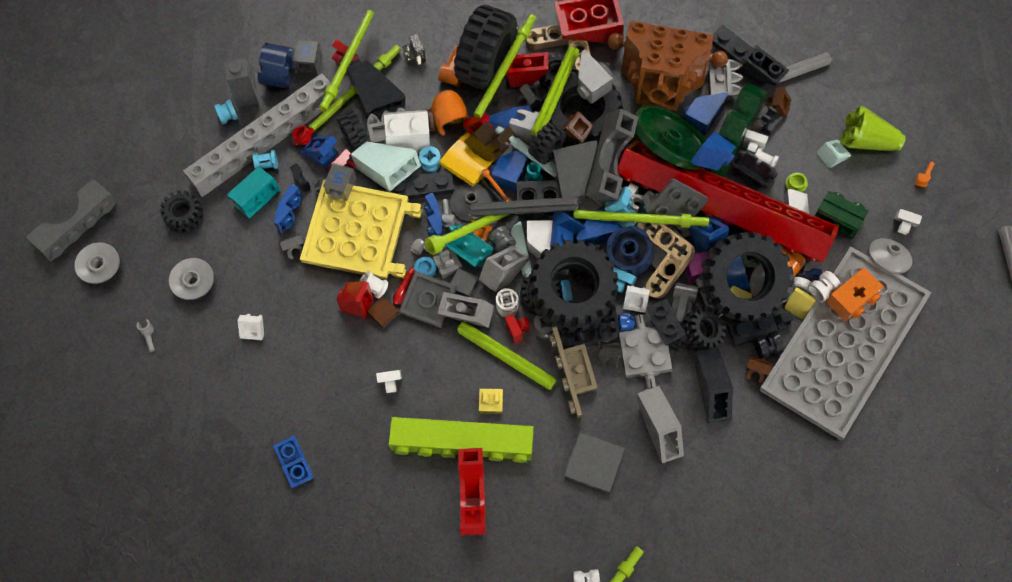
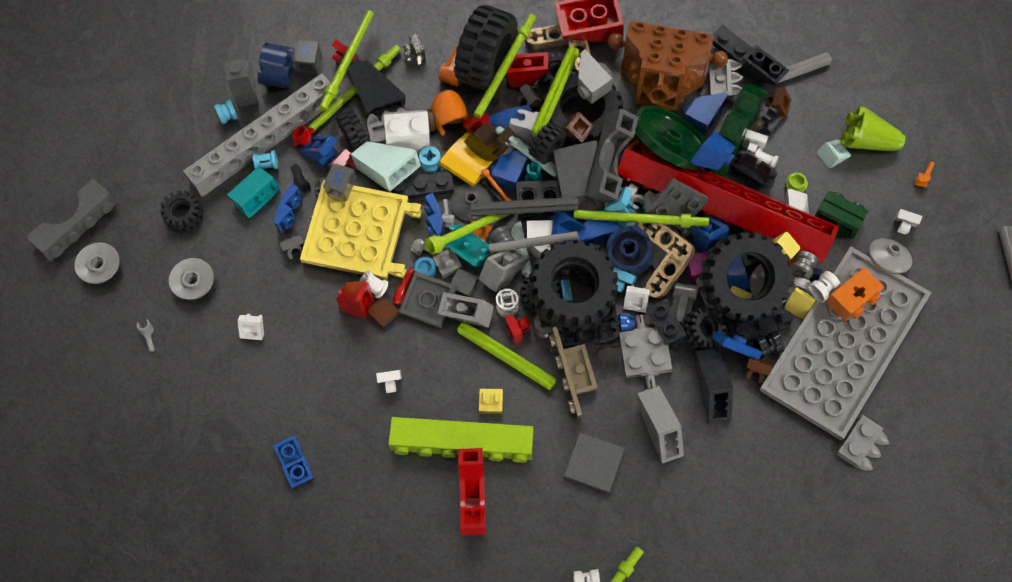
none -> light grey bar [489,231,579,253]
none -> blue plate [712,331,762,360]
none -> light yellow slope [773,232,800,259]
none -> flat silver wheel [791,251,818,279]
none -> light grey plate [837,415,889,471]

